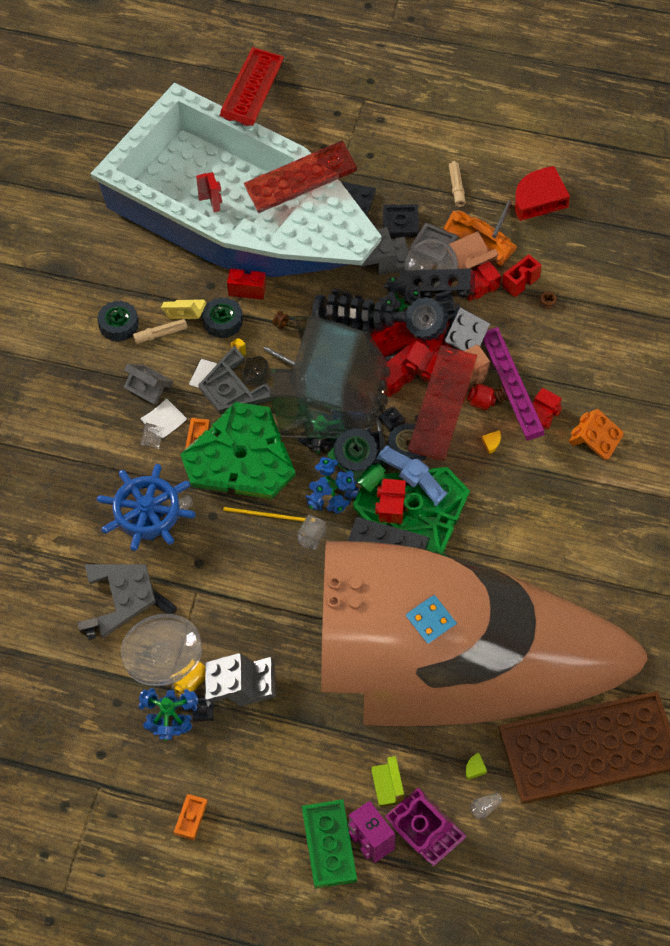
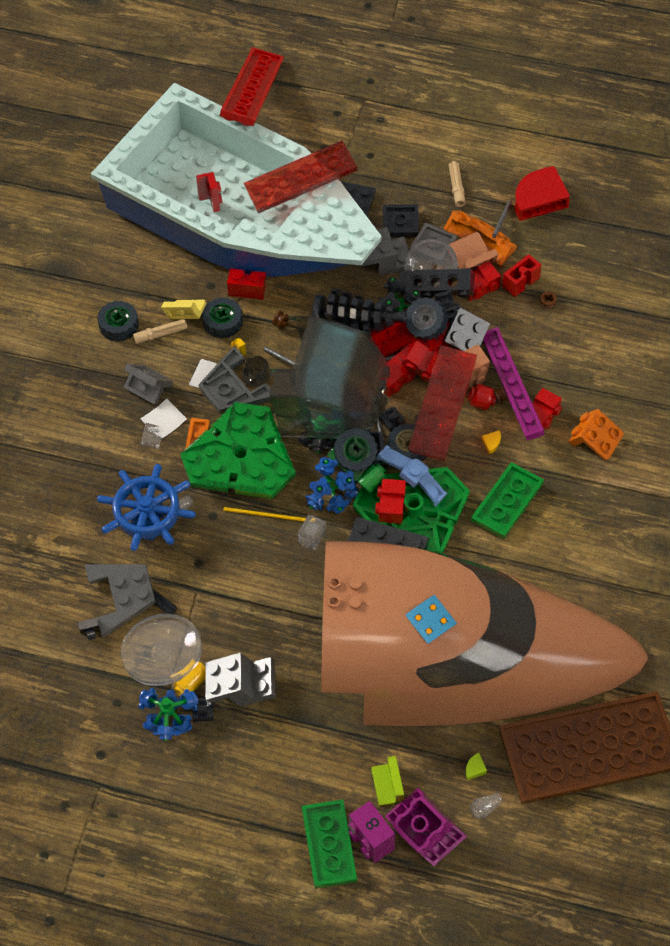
orange plate [174,794,208,841] -> none
none -> green plate [471,462,544,539]

